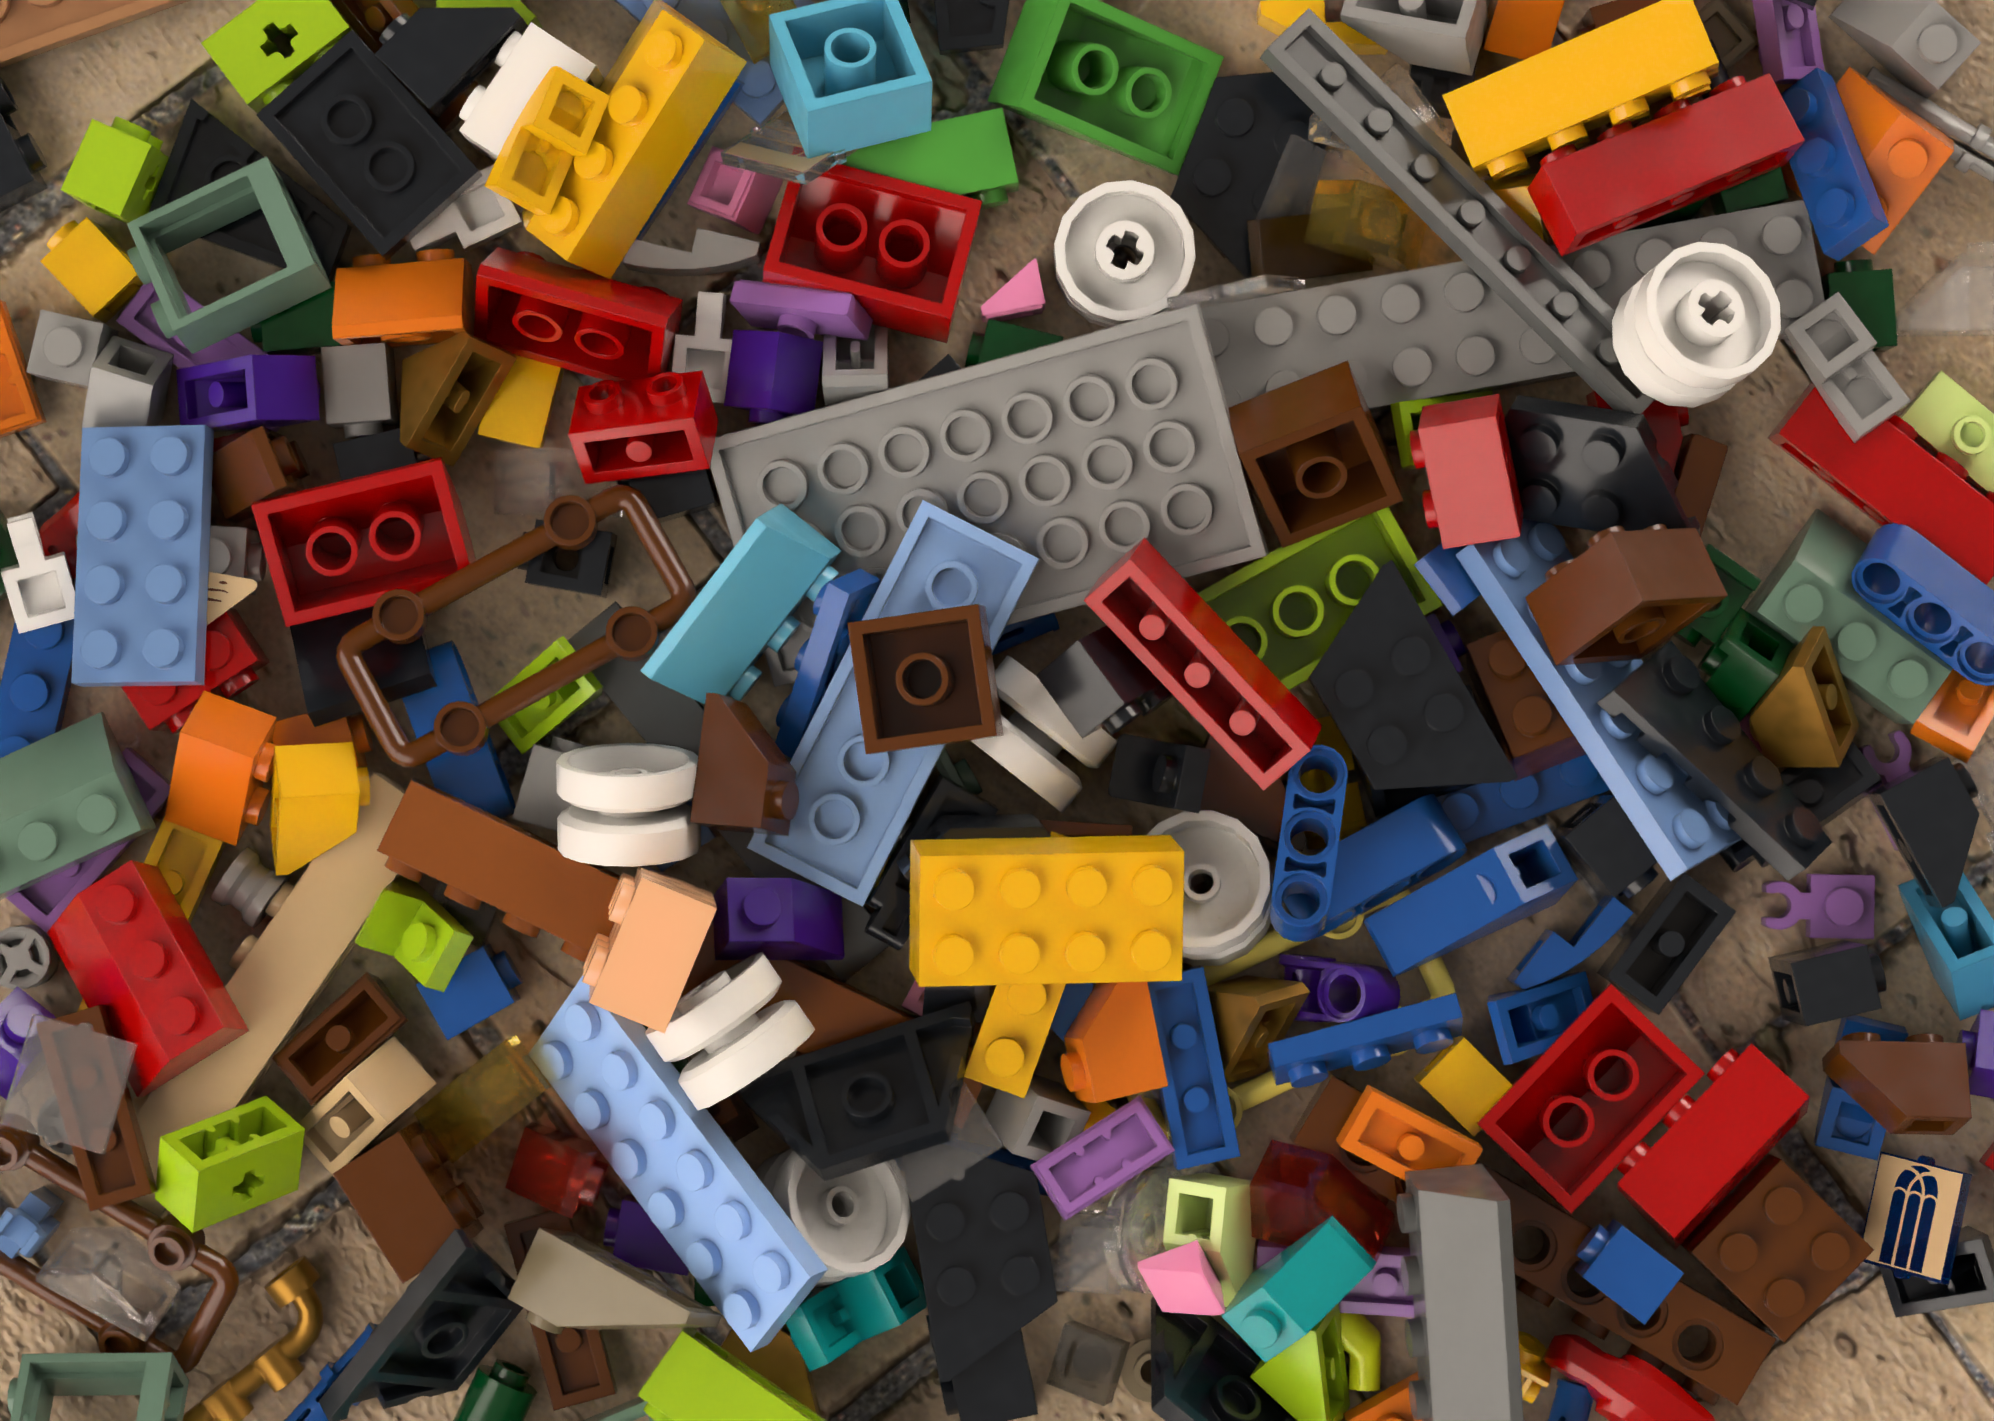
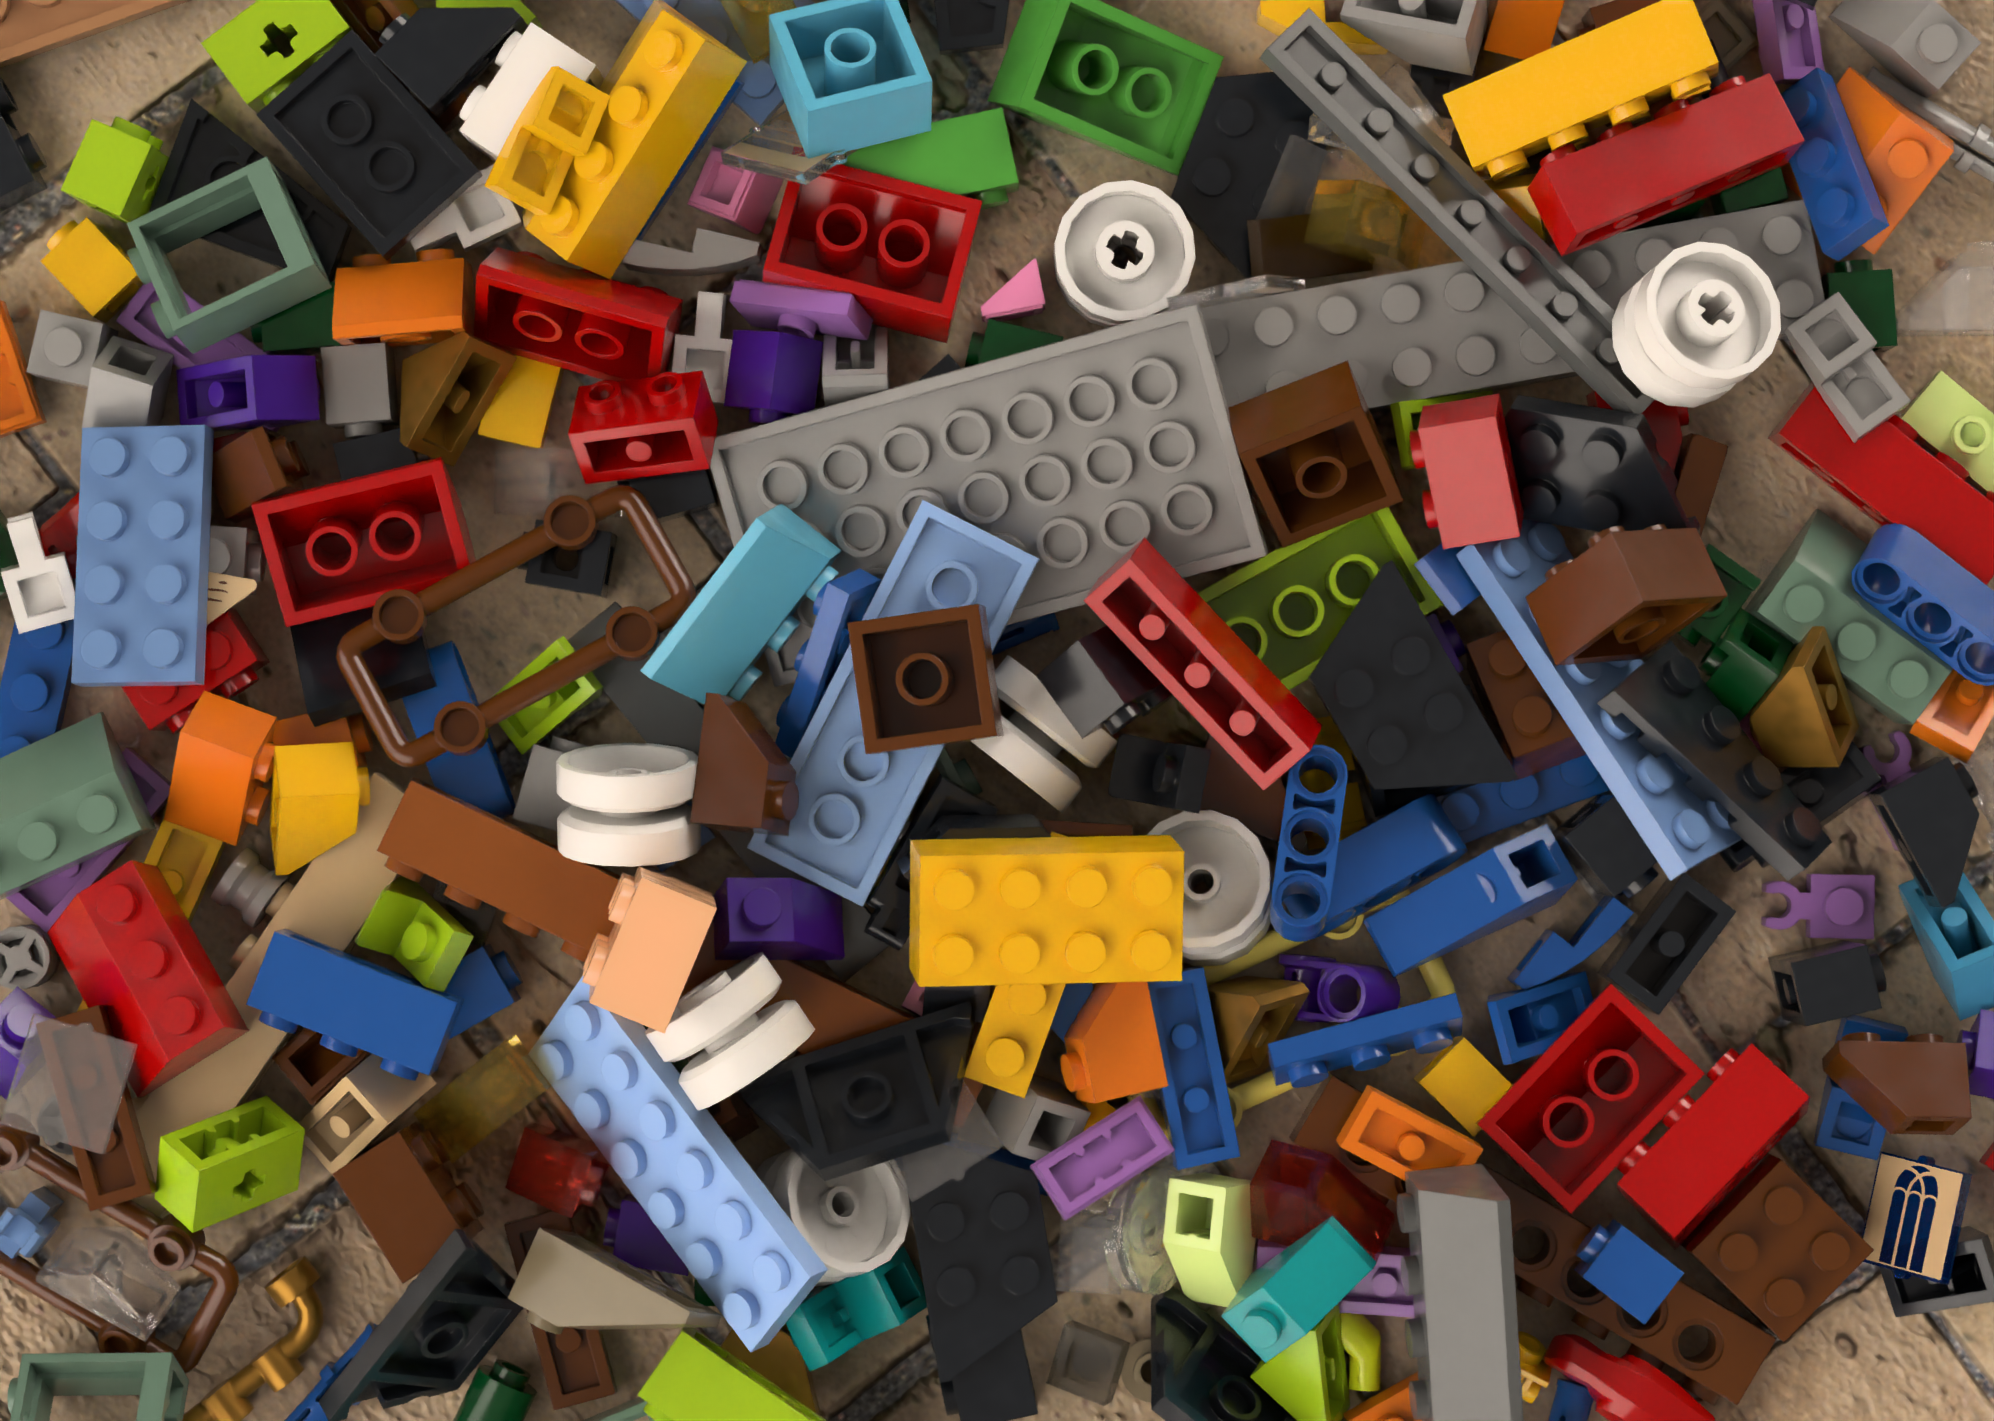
bright pink slope [1137,1240,1225,1316] -> none
none -> blue brick [246,929,465,1081]

